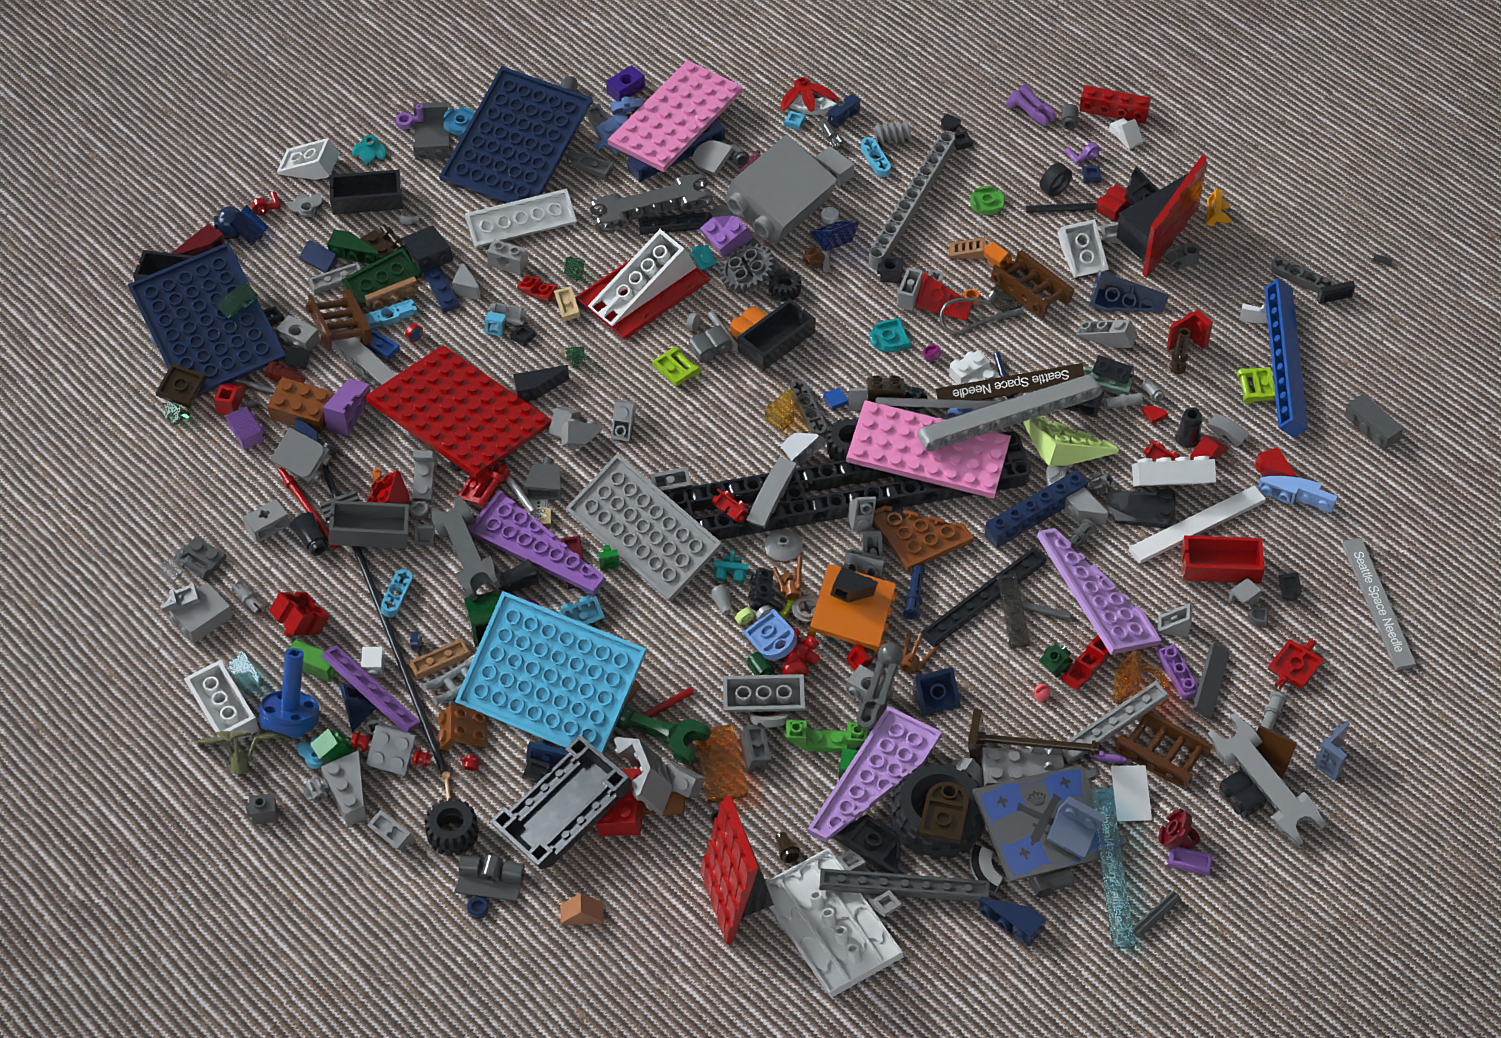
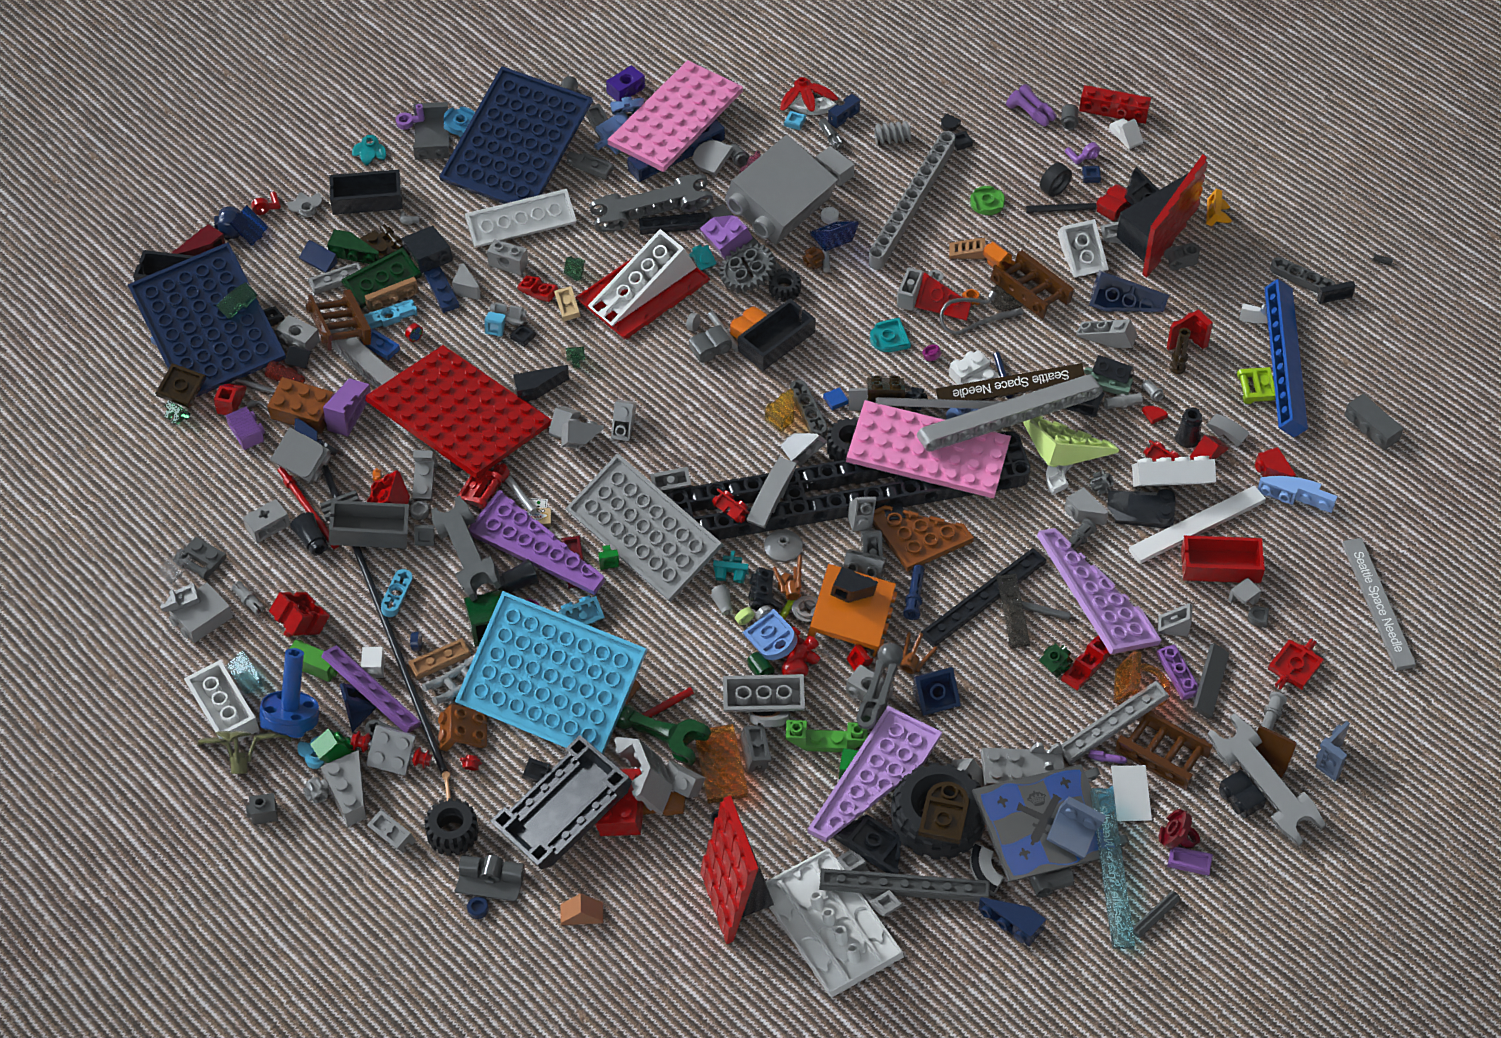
white slope [277,138,340,180] -> none
dark grey torso [524,457,562,501] -> none
dark blue tile [526,740,568,768] -> none
lime plate [652,346,701,387] -> none
dark brown cone [775,832,799,863] -> none
medium azure beam [861,137,891,177] -> none
black brick [877,257,903,284] -> none
dark brown tile [968,709,1100,765] -> none
dark blue brick [984,470,1088,549] -> none
coral hinge [1034,684,1050,702] -> none
black plate [1278,572,1302,602] -> none

